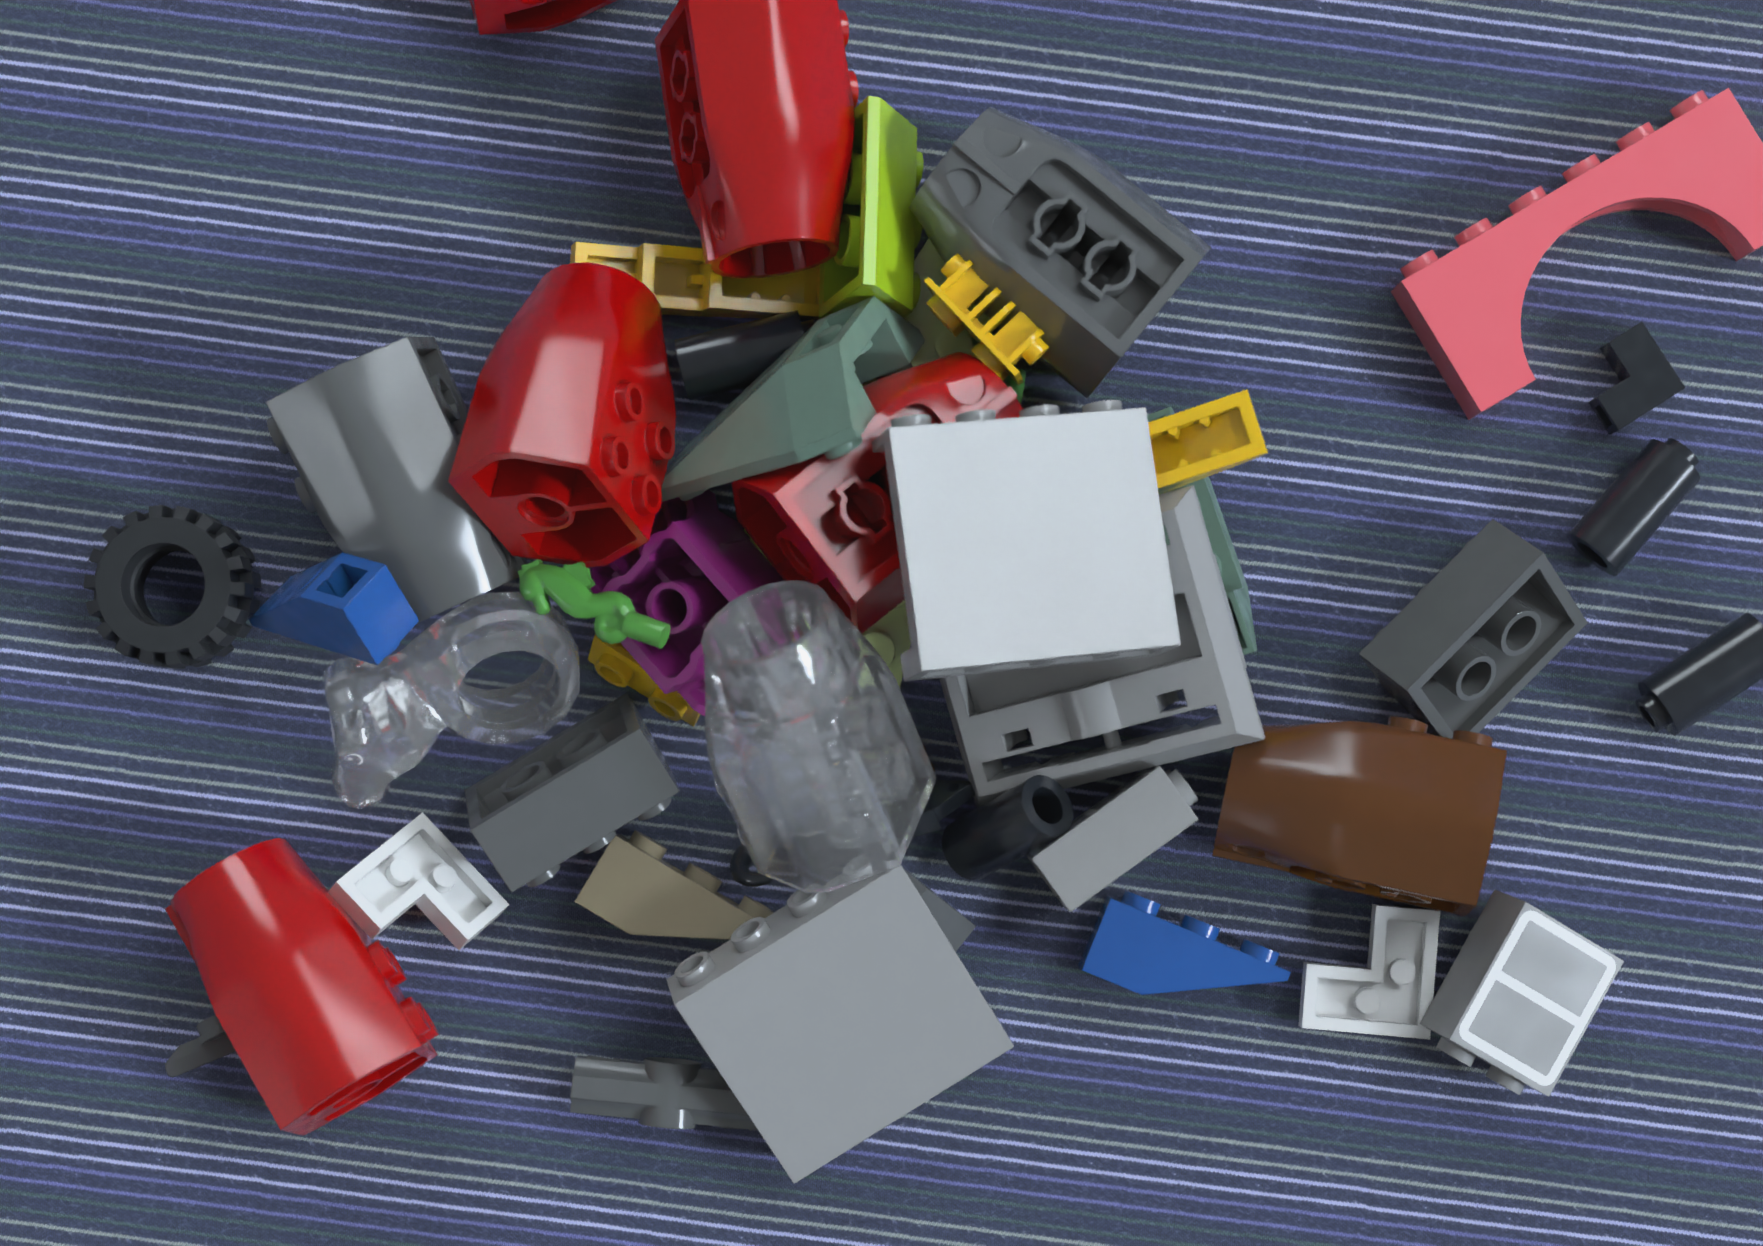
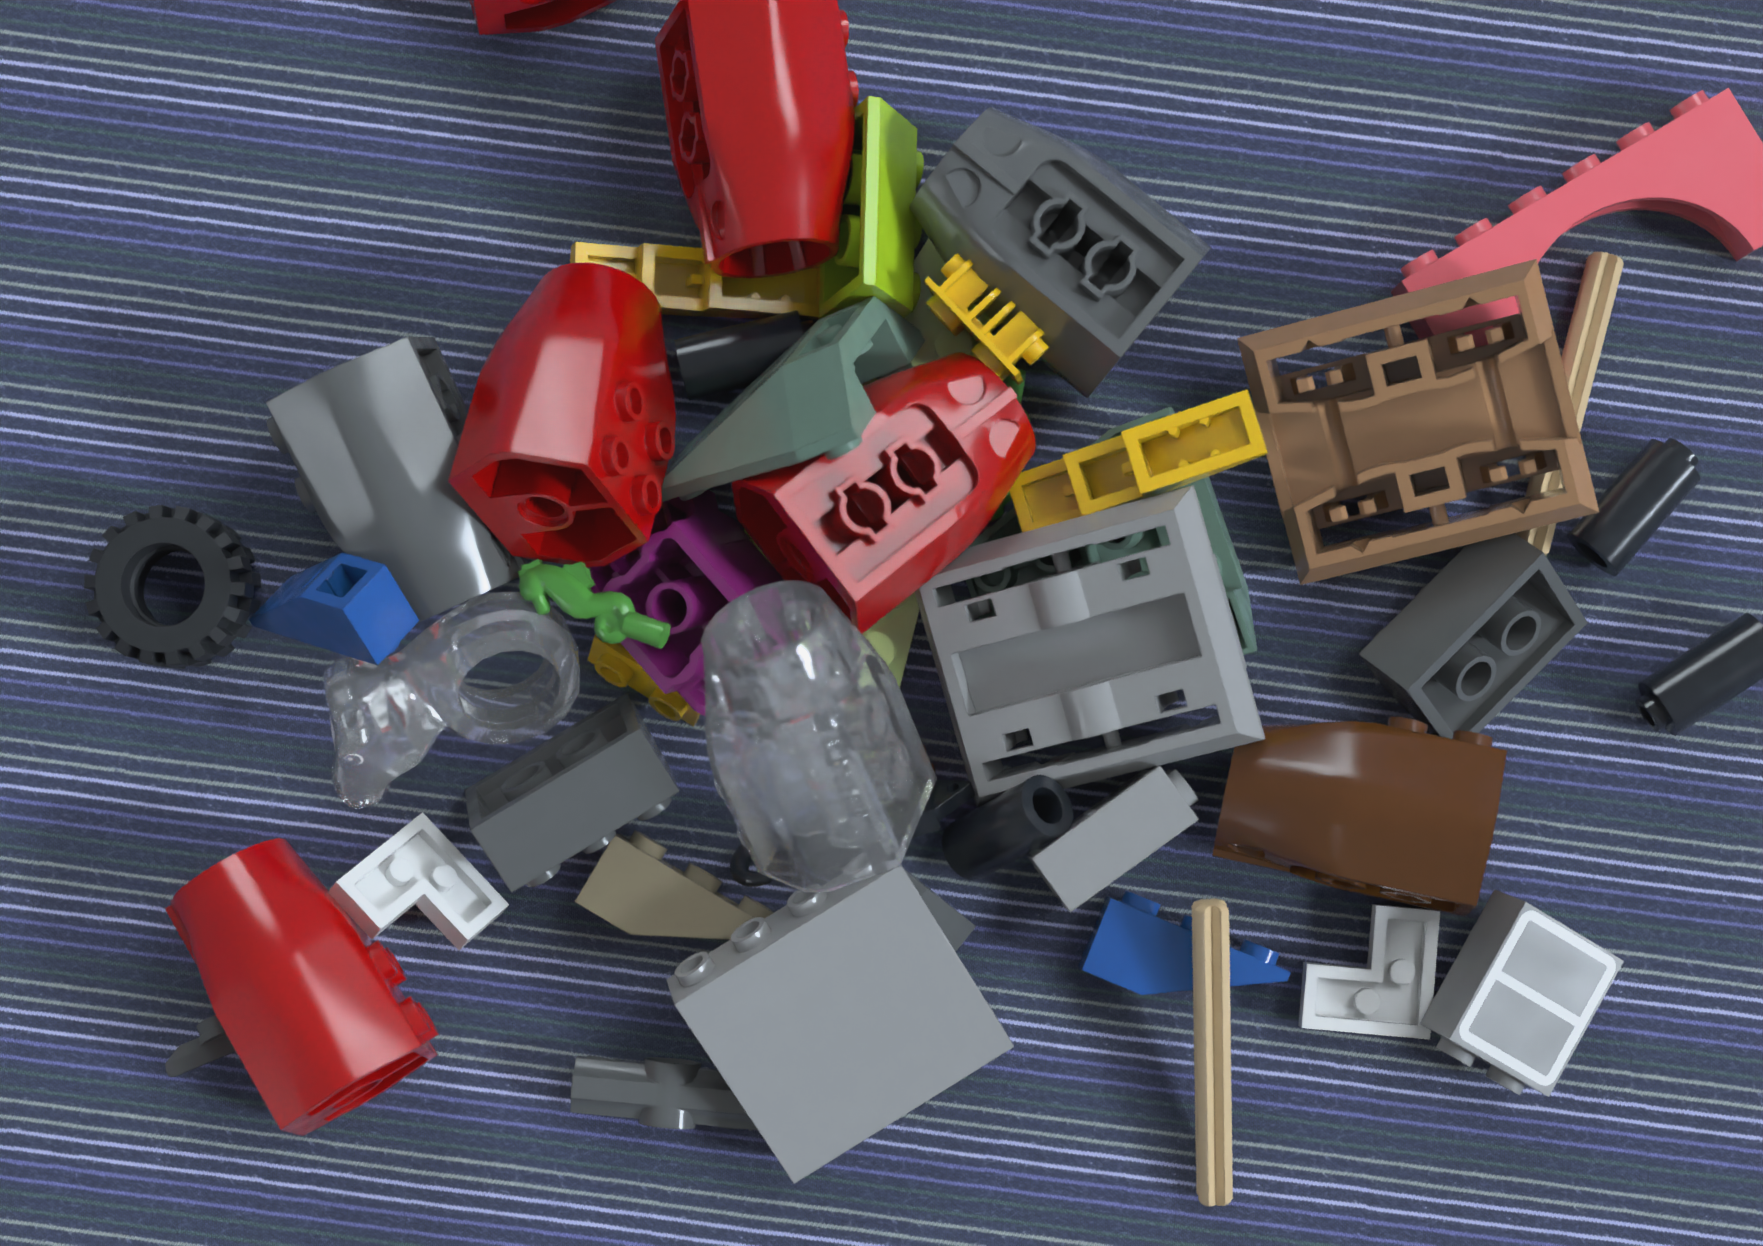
panel [872,400,1181,681] -> none
black piece [1588,322,1685,435] -> none
none -> tan axle [1192,898,1233,1207]
none -> medium nougat piece [1237,259,1599,585]
none -> tan axle [1516,252,1624,556]

